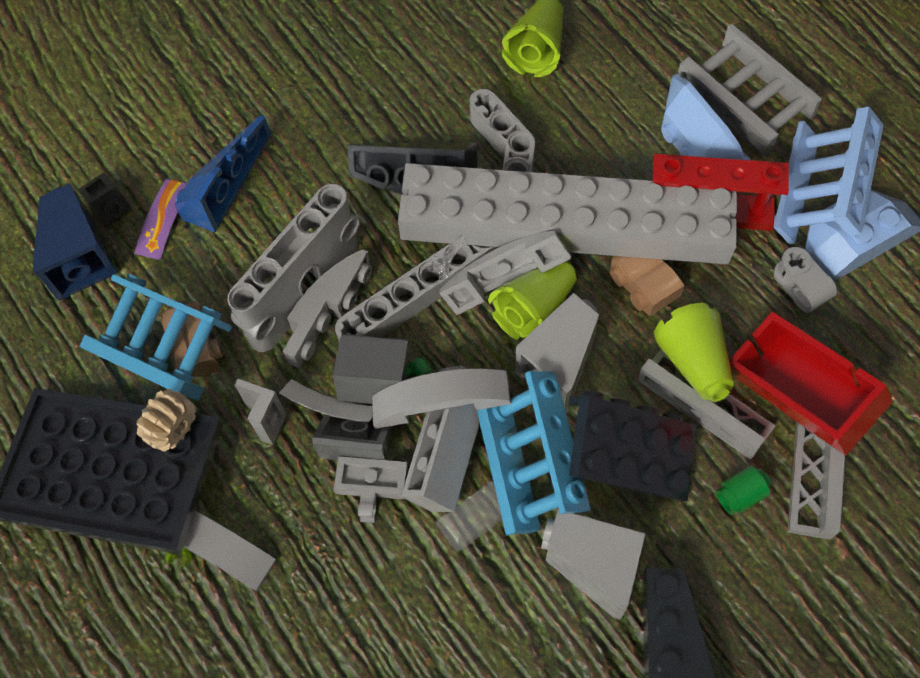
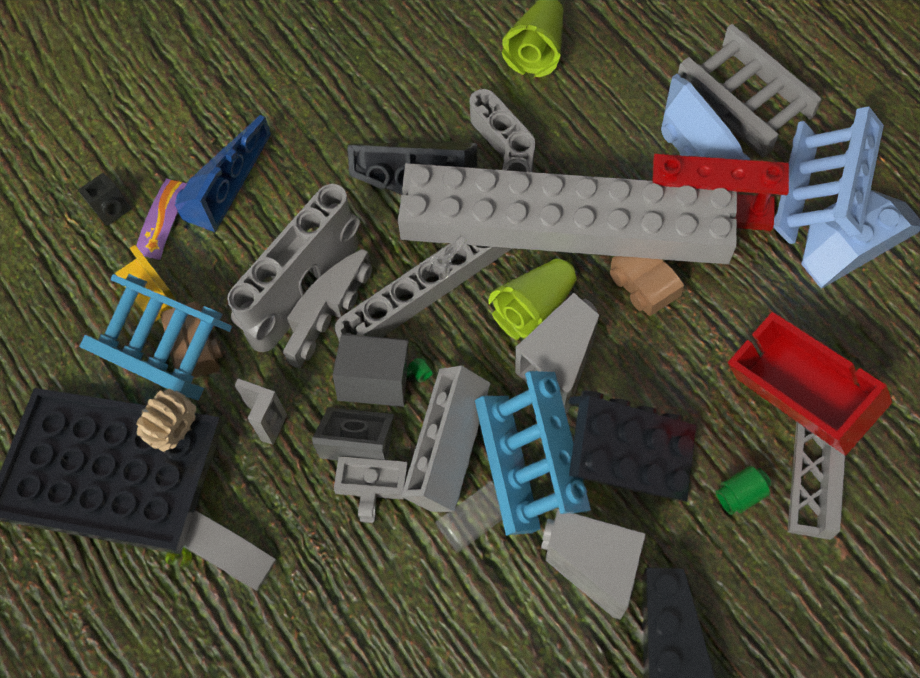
dark blue slope [33,184,118,301] -> none
white sticker [279,379,373,422] -> none
light grey slope [372,369,511,429] -> none
light grey slope [439,231,571,315] -> none
light grey fence [638,349,775,460] -> none
lime cone [654,303,734,402] -> none
light grey piece [773,247,837,313] -> none
none -> yellow panel [115,245,176,322]

